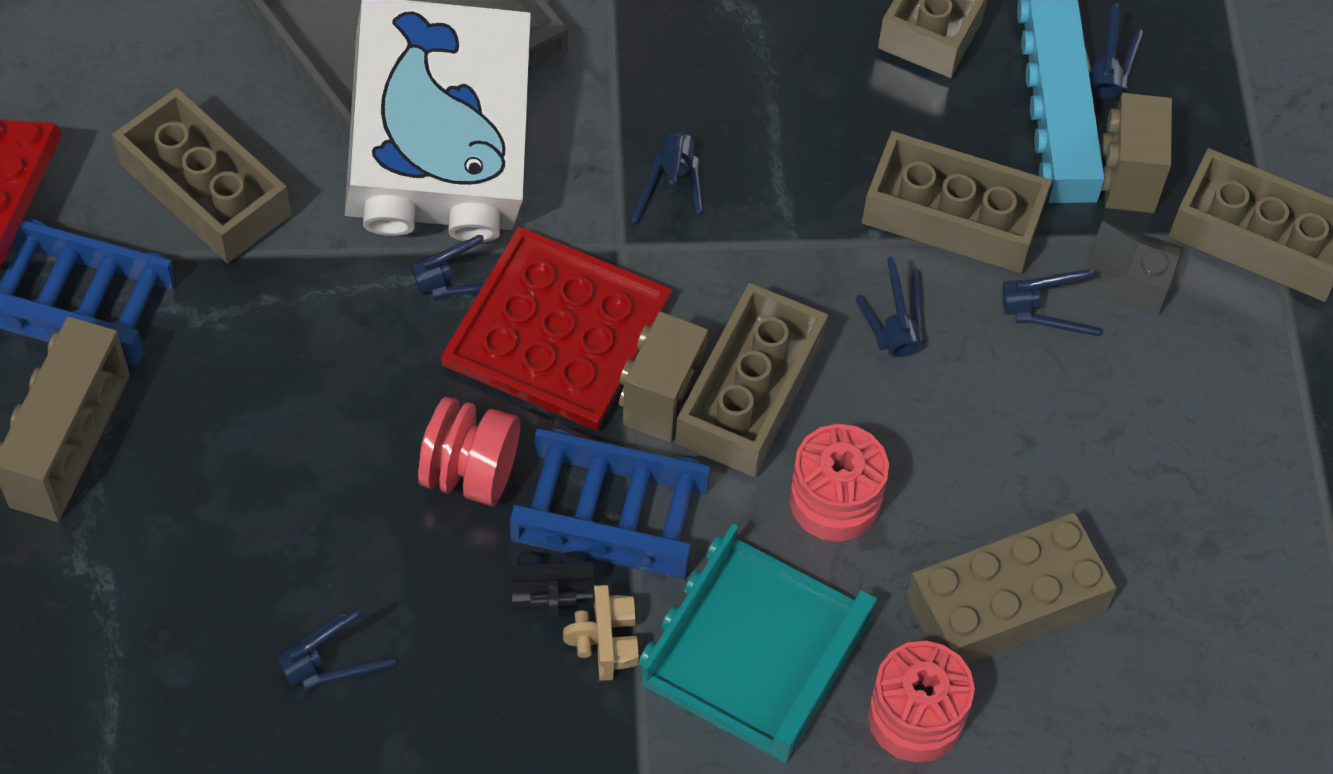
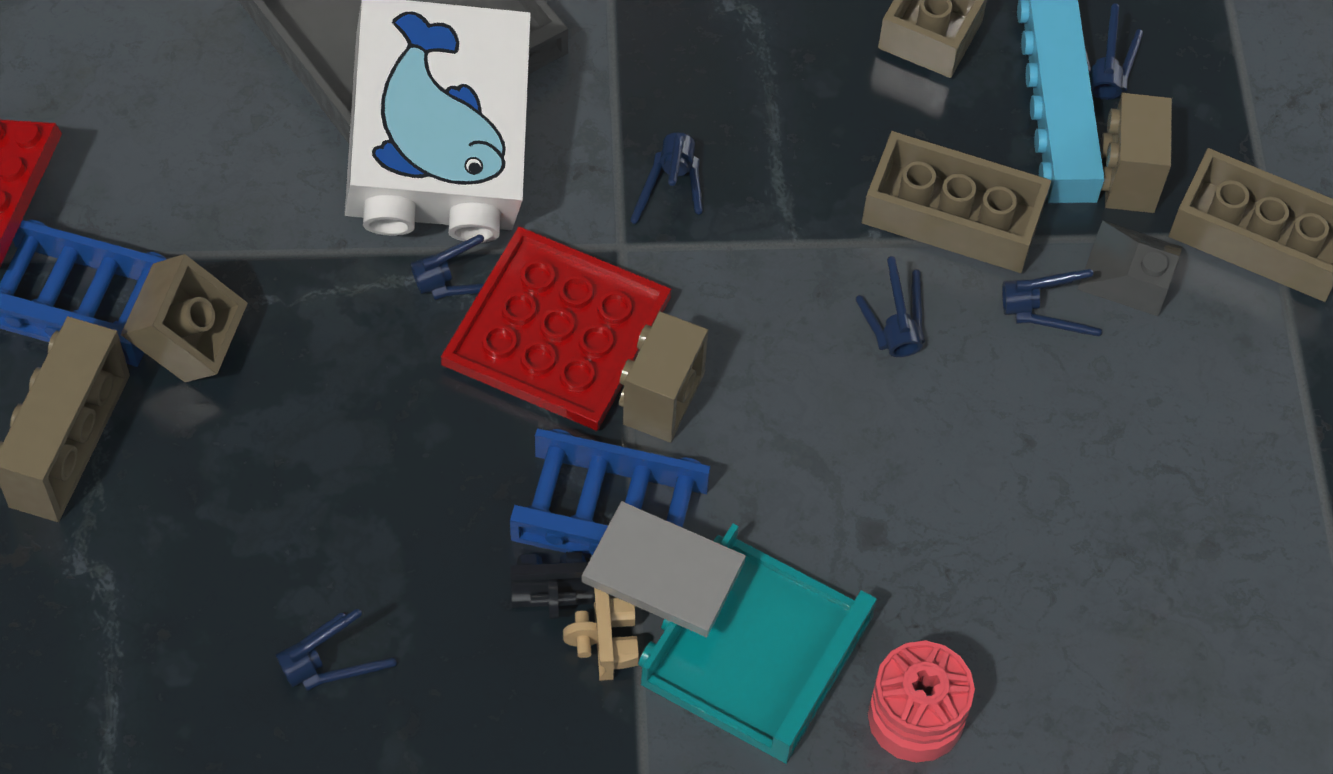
dark tan brick [112,88,292,264] -> none
coral wheel [418,396,521,507] -> none
dark tan brick [675,283,828,477] -> none
coral wheel [789,423,889,542] -> none
dark tan brick [906,512,1116,665] -> none
none -> dark tan brick [121,254,248,382]
none -> light grey tile [582,501,746,637]

